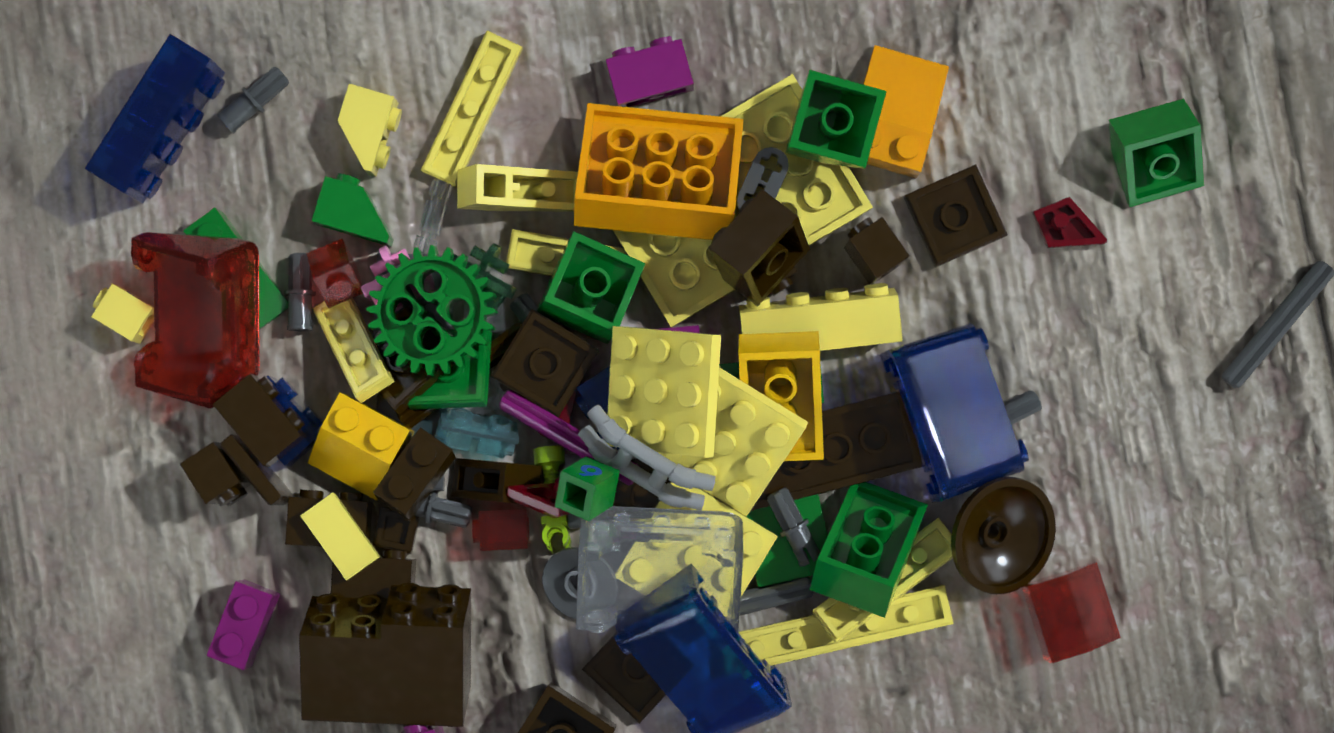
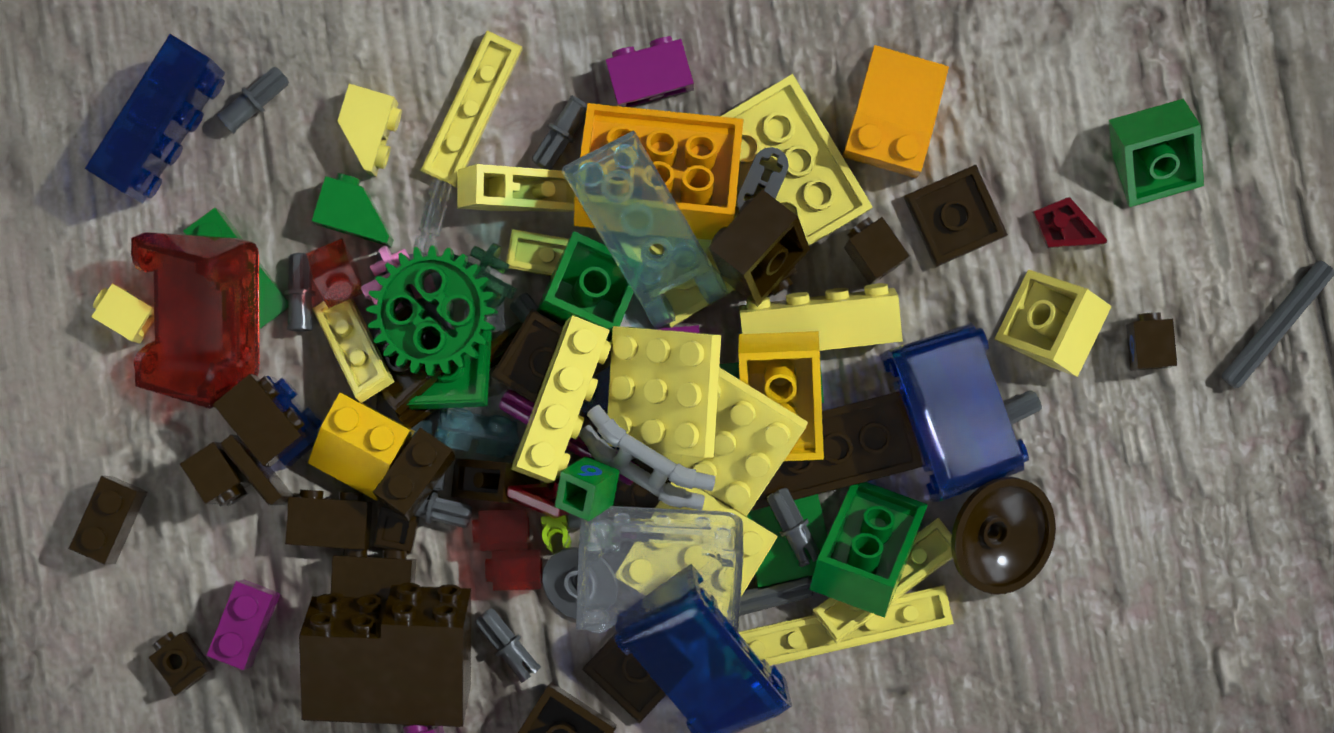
light yellow tile [300,492,380,581] -> none
green slope [785,70,887,169] -> none
clear red slope [1022,562,1121,663] -> none
none -> dark brown brick [68,476,148,565]
none -> dark brown brick [148,631,214,696]
none -> dark grey axle [475,608,541,683]
none -> clear red brick [485,549,543,591]
none -> light yellow brick [511,315,612,483]
none -> dark grey axle [532,95,587,170]
none -> clear light blue hinge [562,131,728,329]
none -> light yellow slope [995,270,1112,377]
none -> dark brown brick [1126,312,1178,371]

